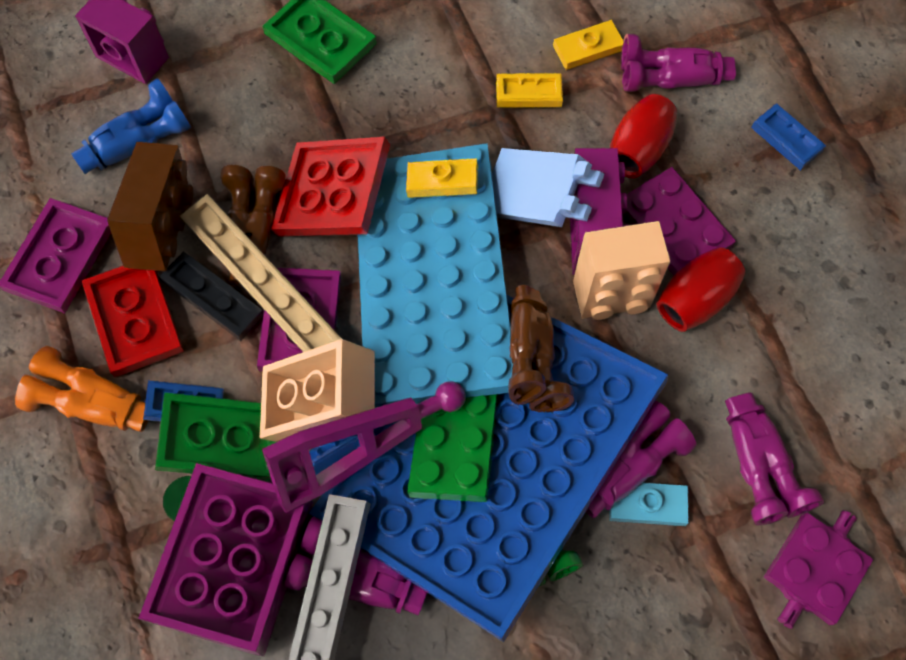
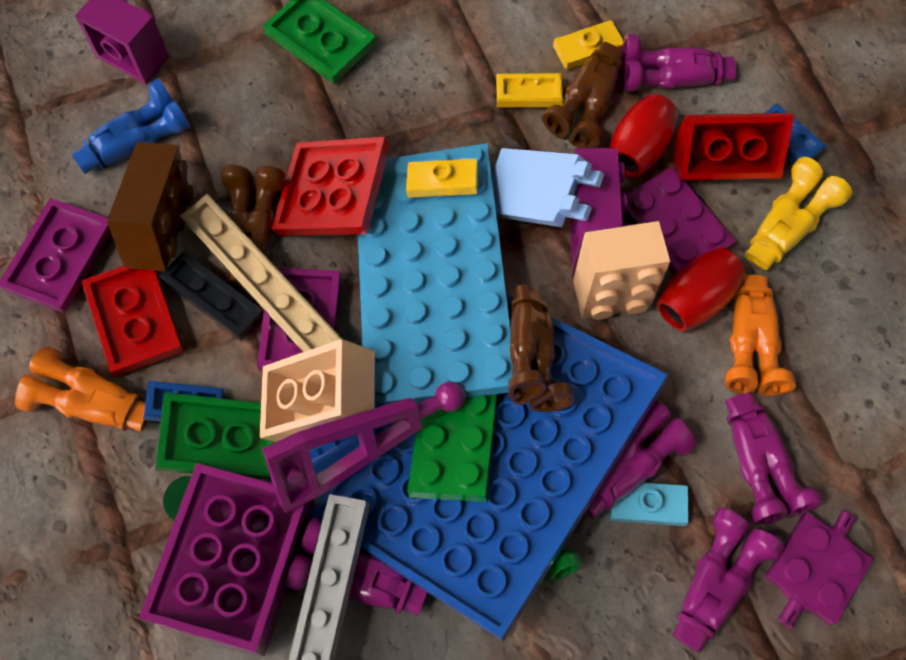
none -> reddish brown piece [542,42,624,148]
none -> magenta piece [672,508,785,653]
none -> red slope [673,113,794,180]
none -> orange piece [724,275,796,396]
none -> yellow piece [745,157,853,271]

